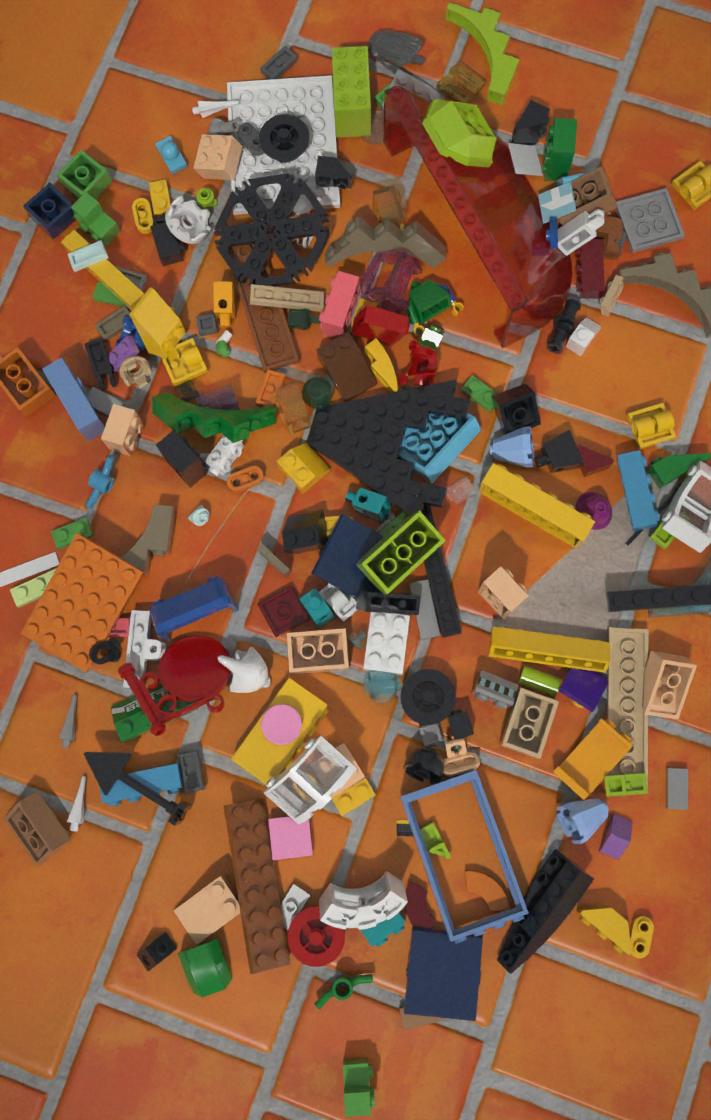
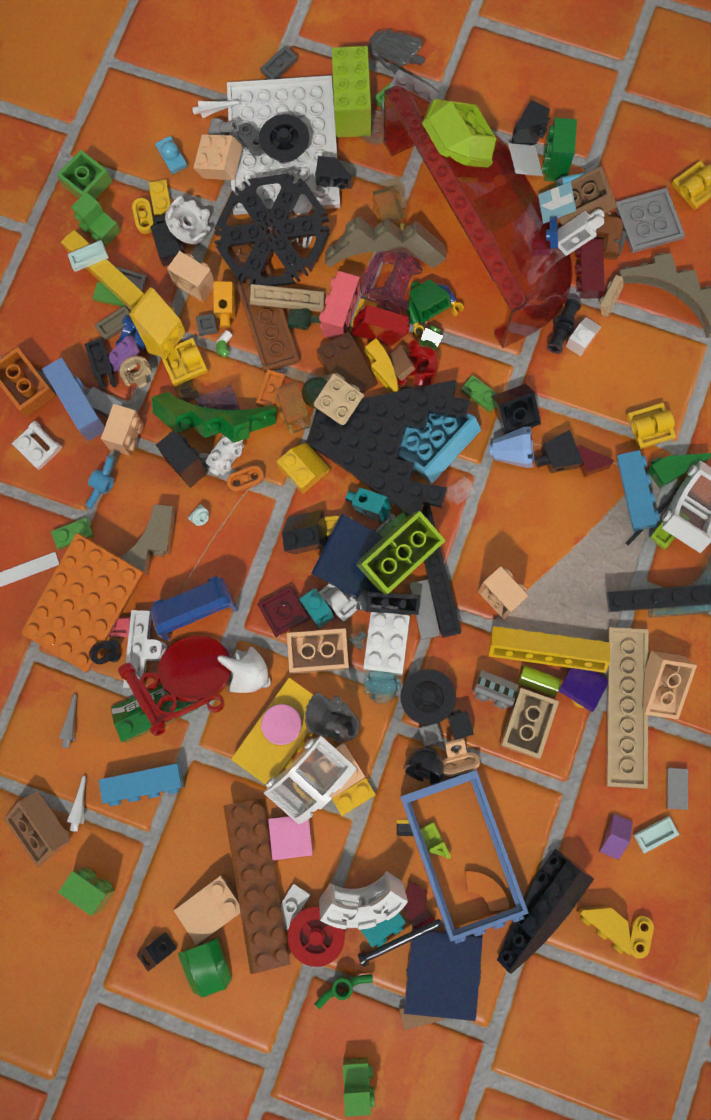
yellowish green plate [10,568,57,608] -> none
dark blue brick [23,182,76,240] -> none
black piece [84,752,193,826] -> none
dark grey plate [178,750,206,794] -> none
lime brick [196,188,218,212] -> none
dark tan tile [257,544,291,577] -> none
clear yellow slope [436,60,487,103] -> none
lime arch [445,3,519,105] -> none
yellow brick [478,463,595,549] -> none
light orange panel [553,718,633,800] -> none
light blue cone [556,798,609,844] -> none
magenta hat [576,492,612,530] -> none
lime slope [604,773,648,797] -> none
none -> white plate [12,421,62,470]
none -> bright green brick [58,867,115,916]
none -> light nougat brick [167,251,214,303]
none -> dark grey hair [305,692,360,743]
none -> tan bracket [313,373,364,425]
none -> black bar [358,919,442,967]
none -> medium nougat tile [388,345,416,381]
none -> light aqua tile [633,816,680,854]

